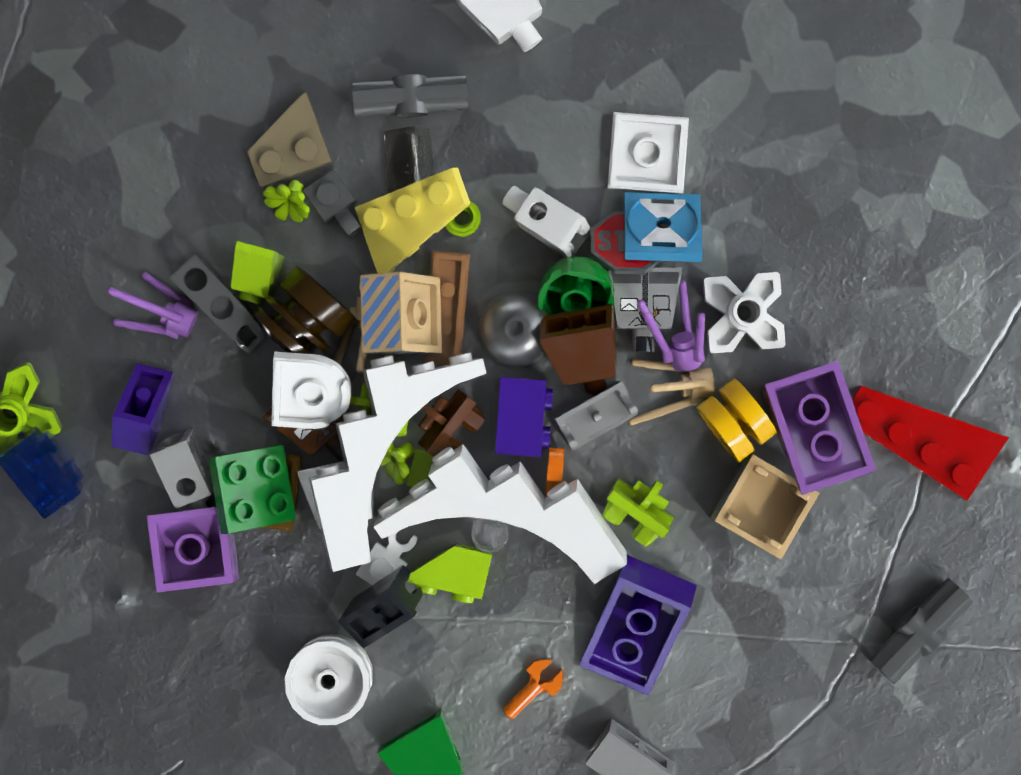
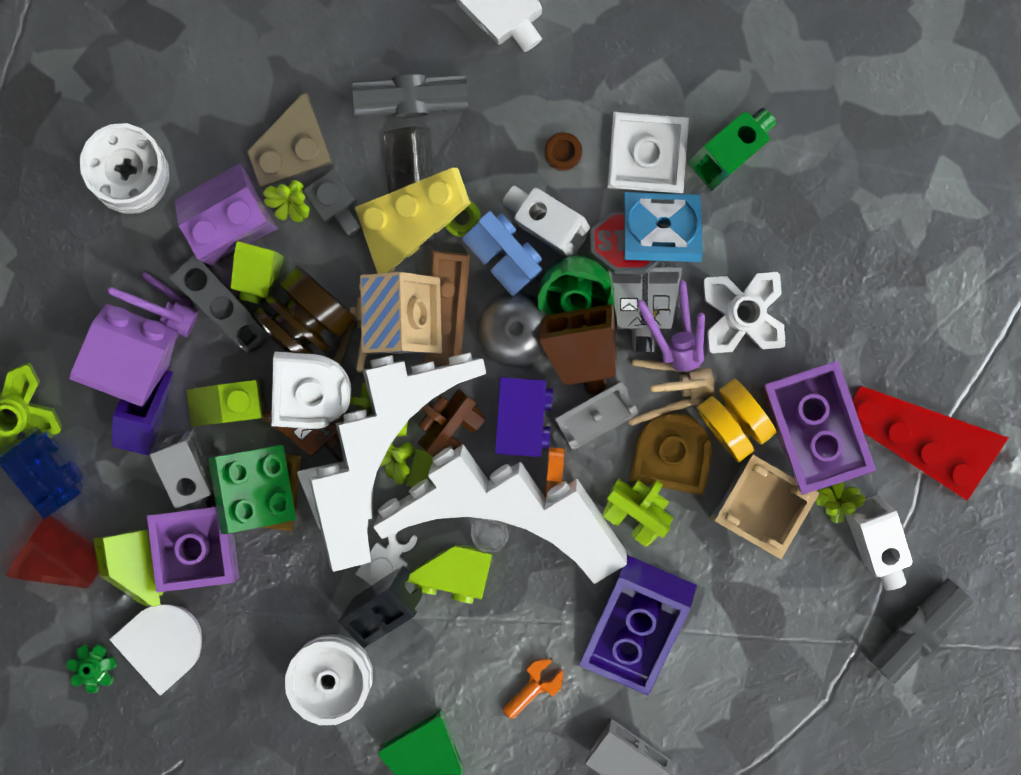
none -> clear red wing [5,513,99,588]
none -> green plant [67,644,118,694]
none -> medium lavender slope [69,304,178,407]
none -> white wheel [80,123,170,214]
none -> lime slope [93,530,163,607]
none -> white tile [110,604,202,696]
none -> medium lavender slope [175,163,278,266]
none -> lime slope [186,380,266,427]
none -> medium blue plate [462,211,542,297]
none -> reddish brown tile [544,132,582,171]
none -> pearl gold tile [629,413,712,496]
none -> green torso [687,108,776,191]
none -> lime plant [815,482,865,523]
none -> white torso [845,495,912,590]

